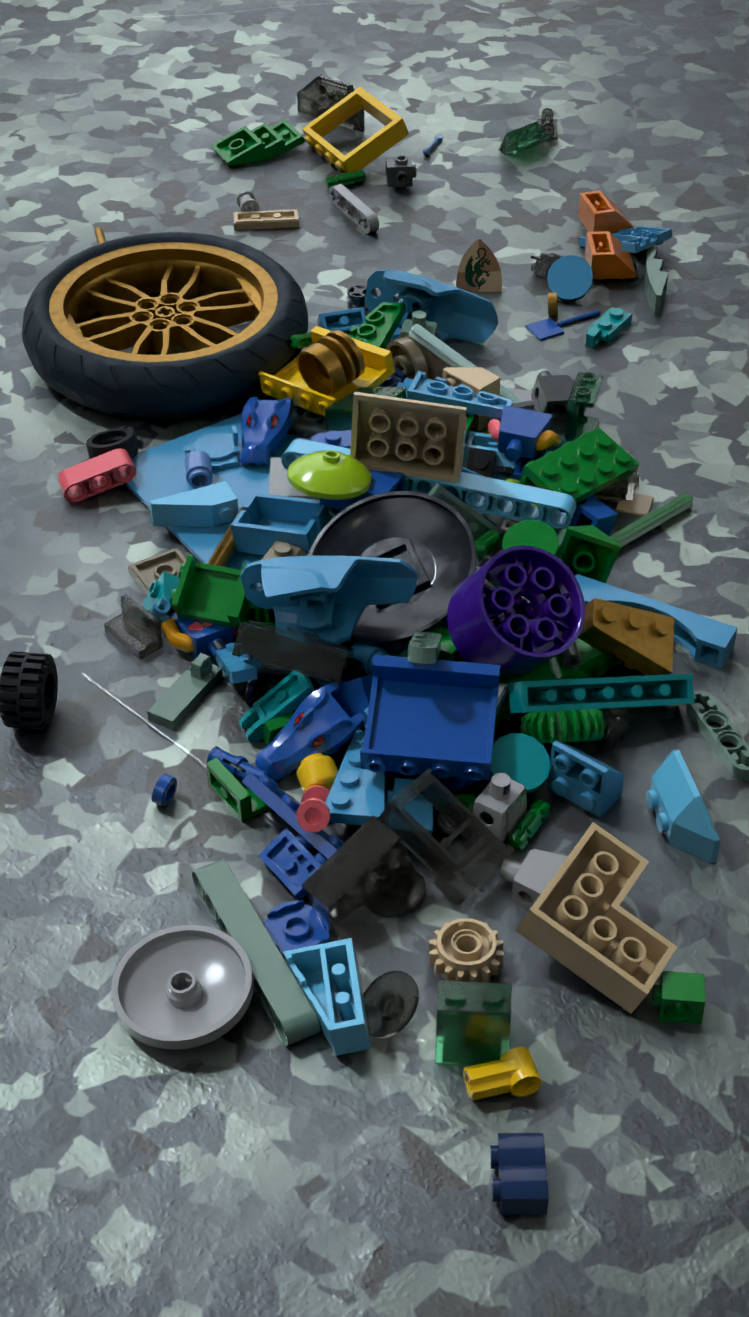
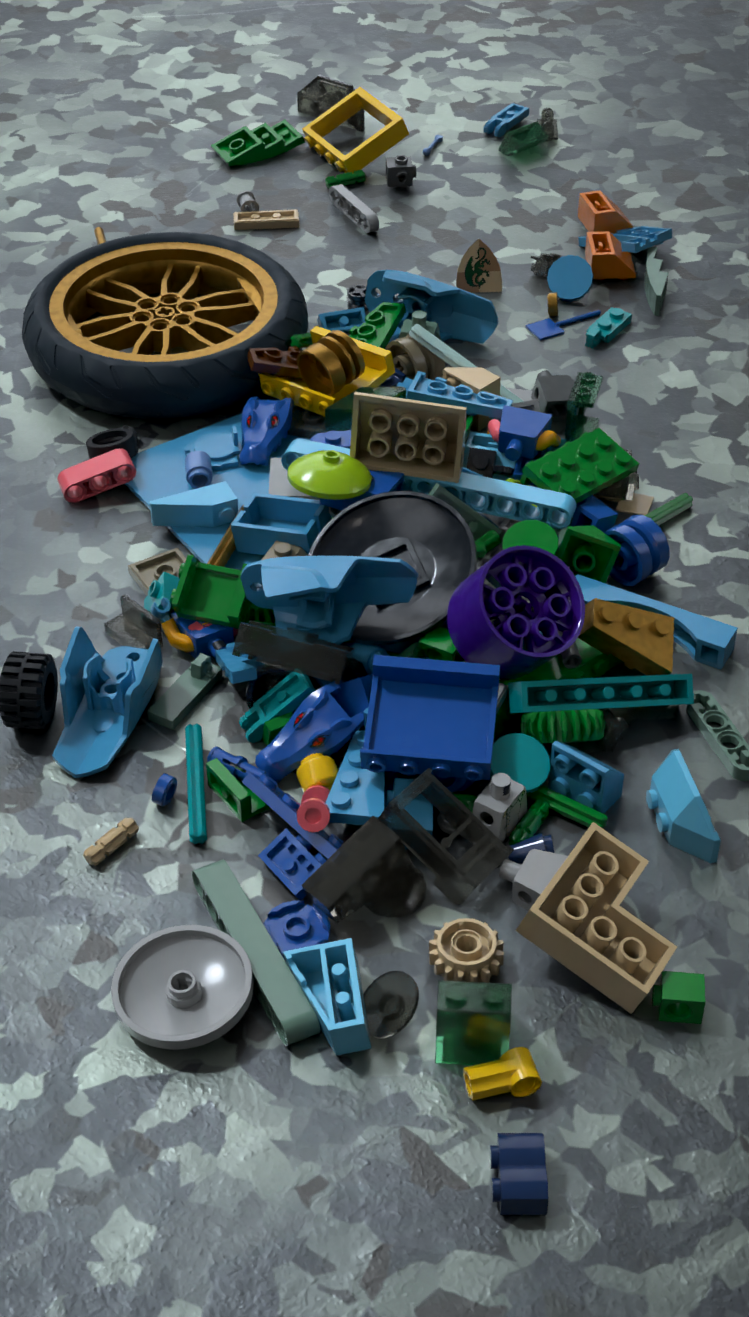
sand green beam [407,632,442,664] -> none
none -> dark azure piece [52,626,163,778]
none -> tan axle [83,818,139,866]
none -> teal axle [185,723,207,844]
none -> reddish brown wing [248,346,309,379]
none -> dark azure hinge [483,103,529,138]
none -> dark blue cone [506,833,554,864]
none -> green axle [526,786,608,829]
none -> blue wheel [604,515,670,586]

